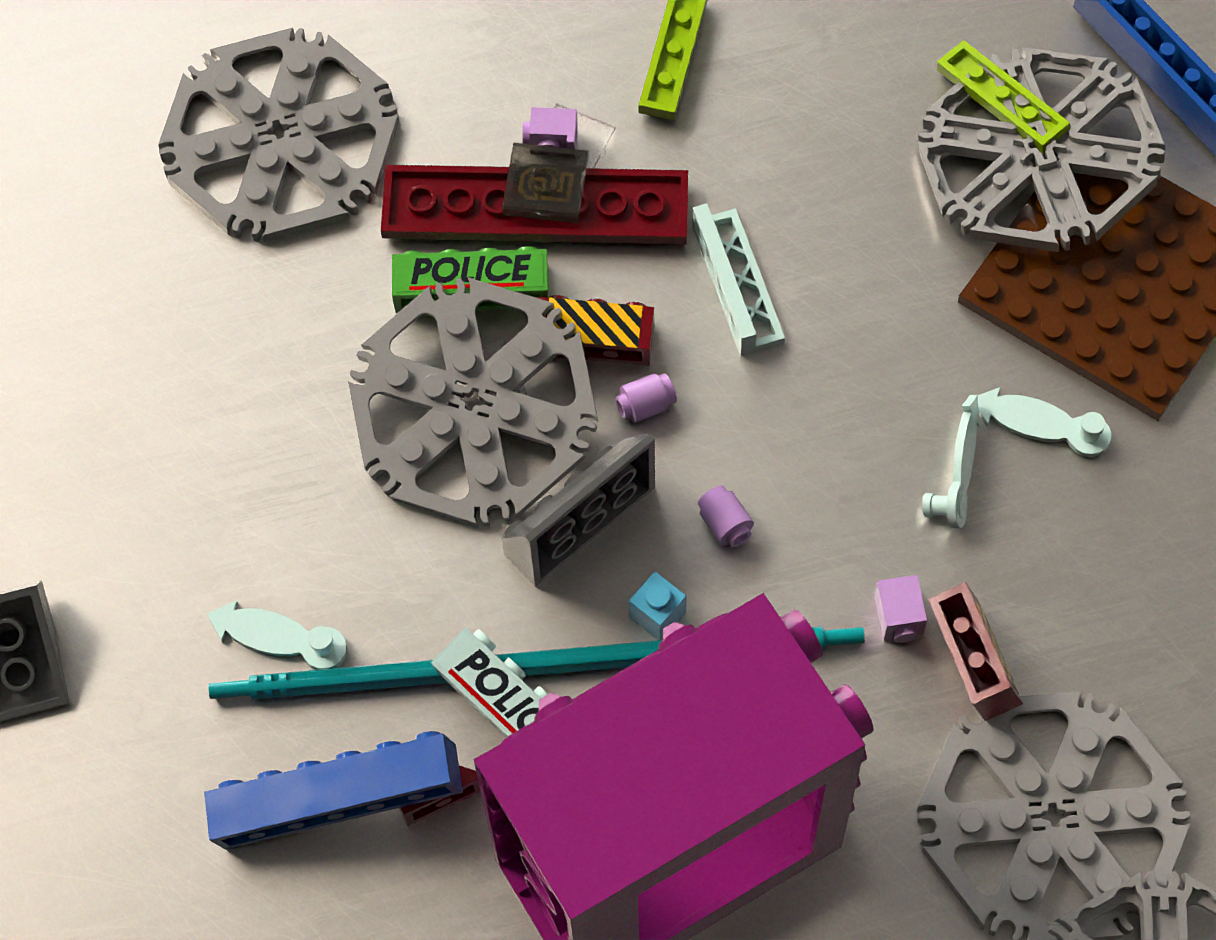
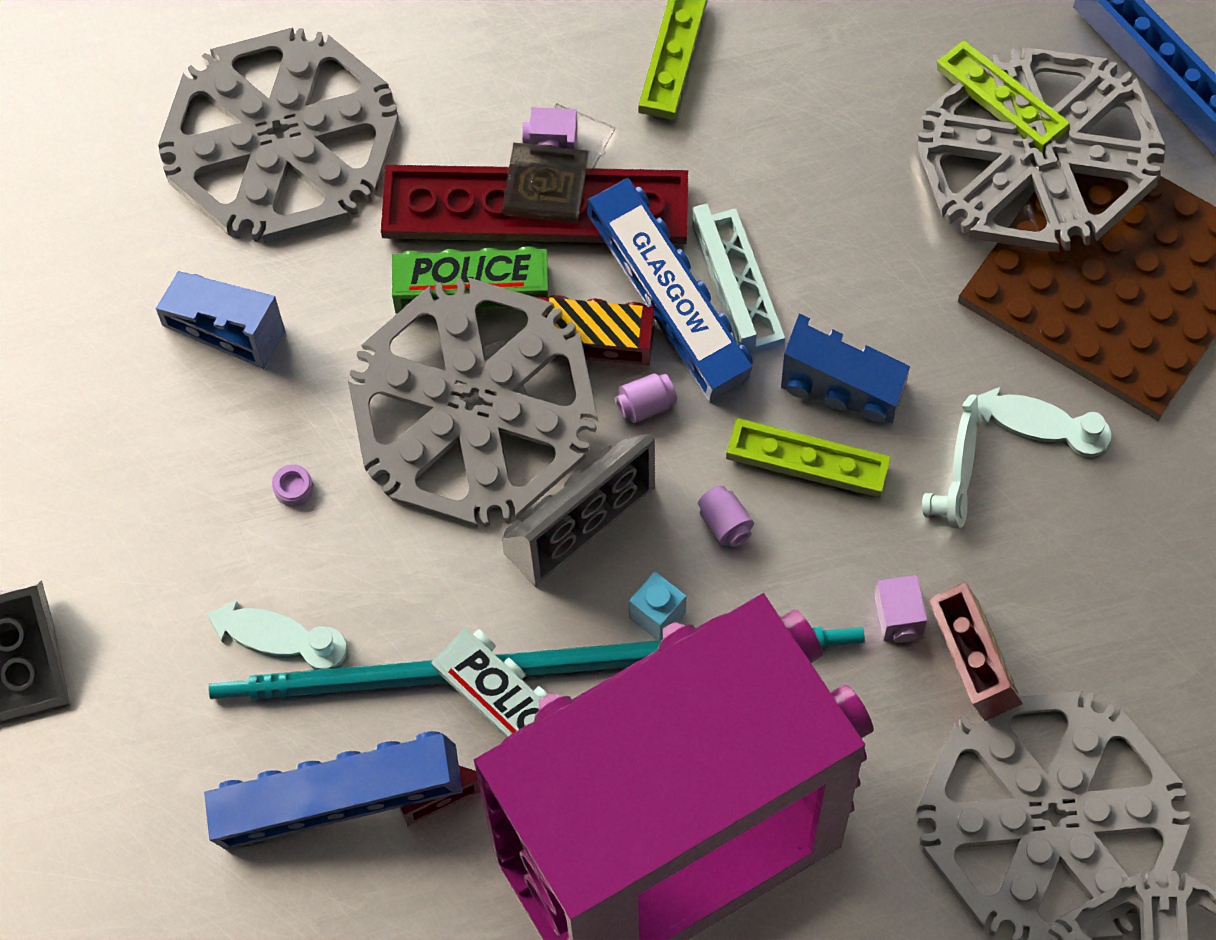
none -> wedge [155,271,286,369]
none -> lavender tile [272,465,313,506]
none -> blue brick [587,178,753,402]
none -> lime plate [726,418,891,498]
none -> blue wedge [781,313,910,423]

